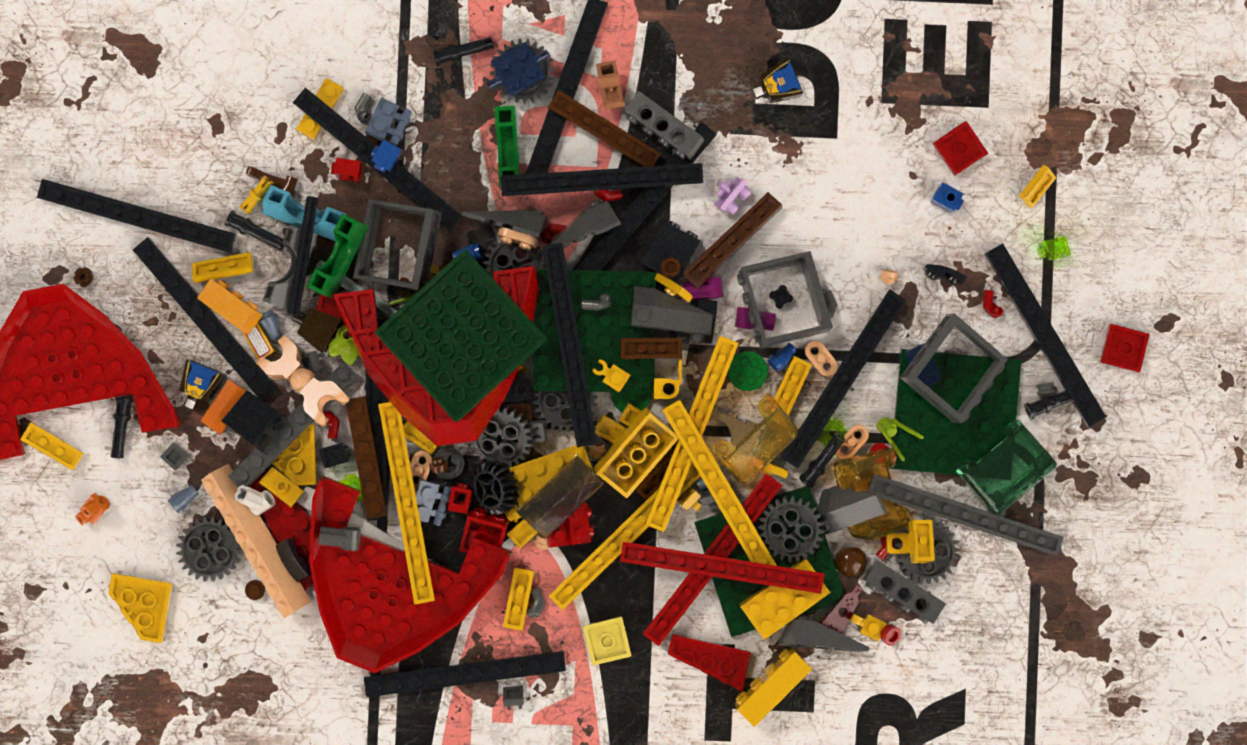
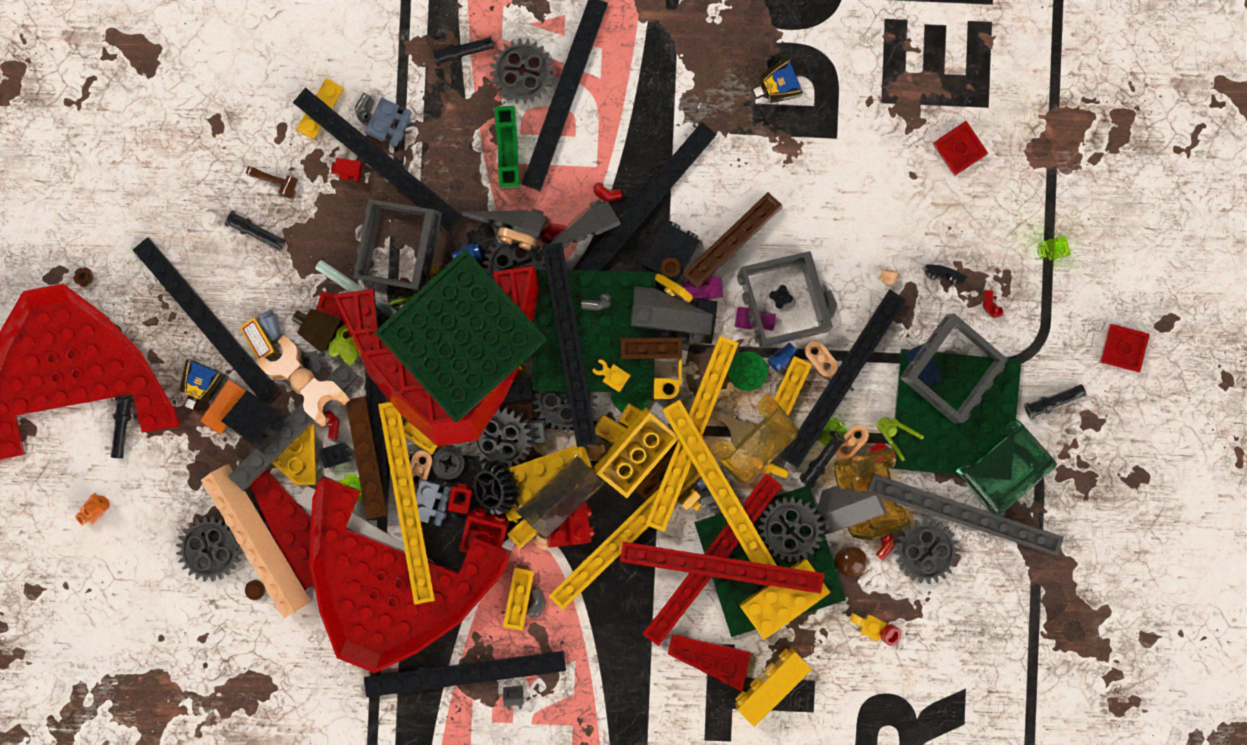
yellow plate [20,422,84,470] -> none
black plate [36,179,237,253] -> none
yellow plate [108,573,173,643] -> none
dark grey plate [160,442,190,470] -> none
sand blue cone [167,485,199,513] -> none
yellow plate [192,252,254,283] -> none
light orange brick [197,279,263,334] -> none
white piece [235,485,275,516] -> none
yellow pin [239,176,274,214] -> none
yellow plate [259,467,304,508] -> none
dark grey arch [262,225,317,309] -> none
medium azure arch [263,185,346,241] -> none
black slope [276,538,311,582] -> none
black axle [287,196,319,316] -> none
green arch [307,214,369,298] -> none
dark grey piece [319,526,361,551] -> none
blue brick [371,139,402,173] -> none
reddish brown plate [429,457,449,473] -> none
dark blue plate [486,42,550,97] -> none
black plate [500,163,704,196] -> none
reddish brown plate [547,90,661,167] -> none
light yellow plate [583,616,632,666] -> none
nougat brick [596,60,625,110] -> none
dark grey brick [624,91,704,160] -> none
lavender hips [714,177,751,214] -> none
dark grey wedge [779,616,869,652] -> none
piece [820,585,863,634] -> none
dark grey brick [863,559,946,624] -> none
yellow piece [886,520,935,563] -> none
blue brick [930,182,964,213] -> none
black plate [984,243,1106,428] -> none
yellow plate [1019,165,1056,209] -> none
dark grey bush [1035,382,1055,395] -> none

